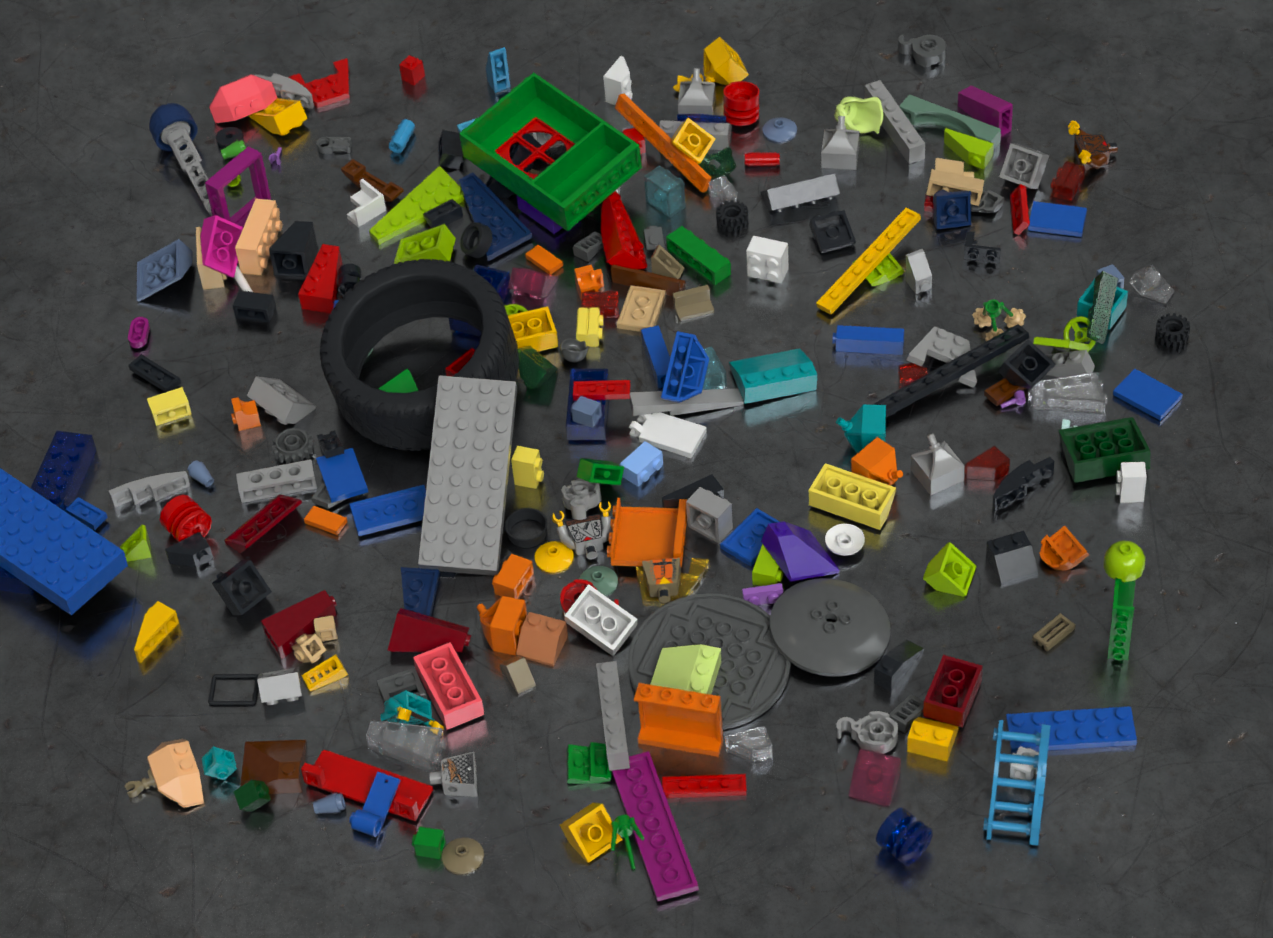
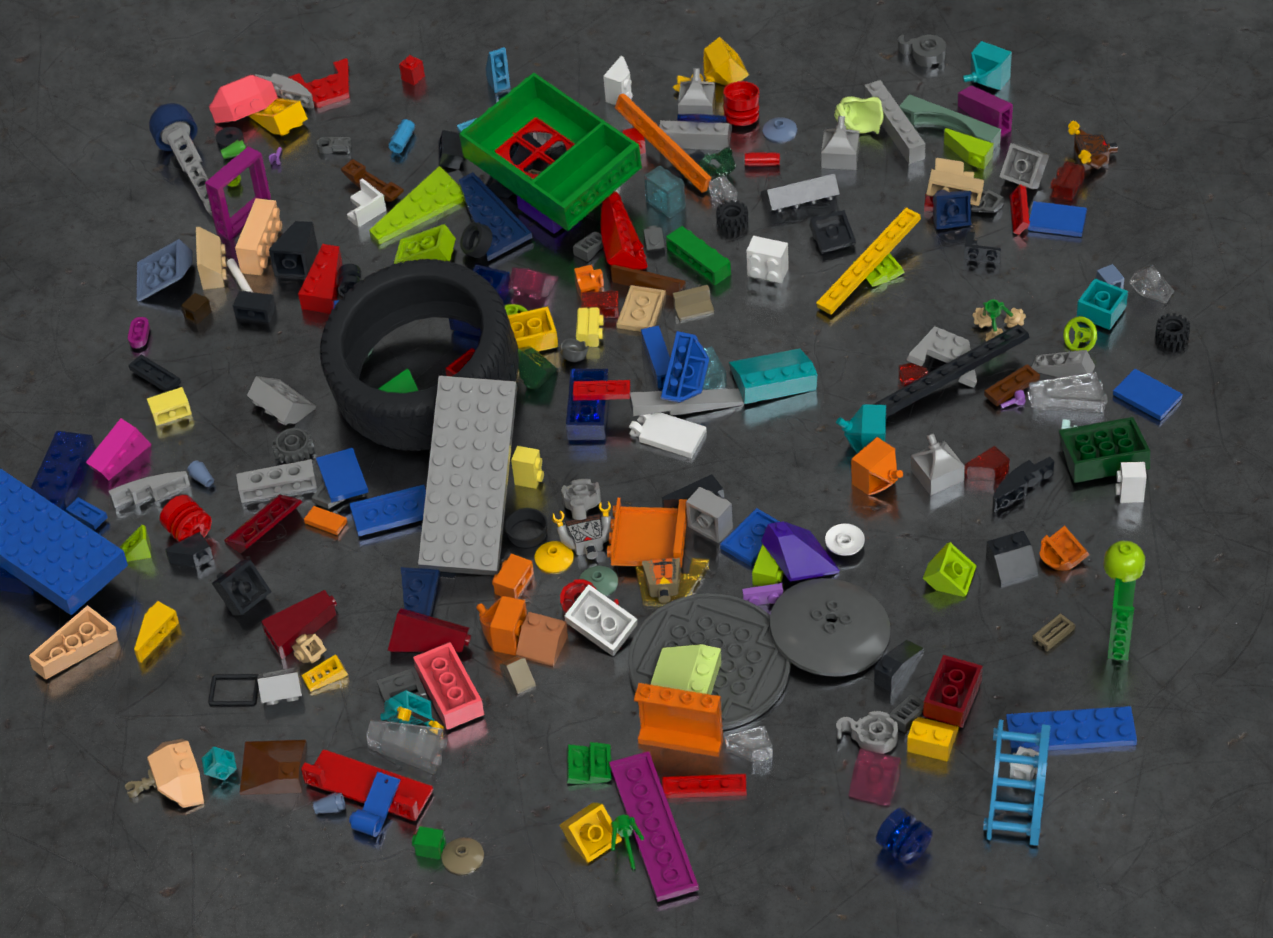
dark pink slope [200,215,244,278] -> none
orange brick [231,397,261,431] -> none
dark green brick [233,780,271,812] -> none
tan slope [314,616,338,642] -> none
black plate [317,430,344,458] -> none
black slope [423,199,463,228] -> none
torso [430,752,478,797] -> none
orange tile [525,245,563,275] -> none
sand blue brick [571,396,602,428] -> none
green brick [577,458,624,485] -> none
light grey brick [596,661,630,771] -> none
light blue brick [620,441,663,487] -> none
dark tan slope [651,244,684,279] -> none
yellow slope [671,118,716,164] -> none
light yellow slope [809,463,896,530] -> none
blue brick [832,325,904,355] -> none
light grey slope [905,249,932,294] -> none
black slope [998,339,1056,389] -> none
lime tile [1033,337,1090,352] -> none
clear green slope [1087,271,1118,344] -> none
none -> light nougat wedge [29,605,118,679]
none -> dark pink wedge [86,418,152,480]
none -> dark brown brick [181,293,212,325]
none -> teal piece [963,41,1012,90]

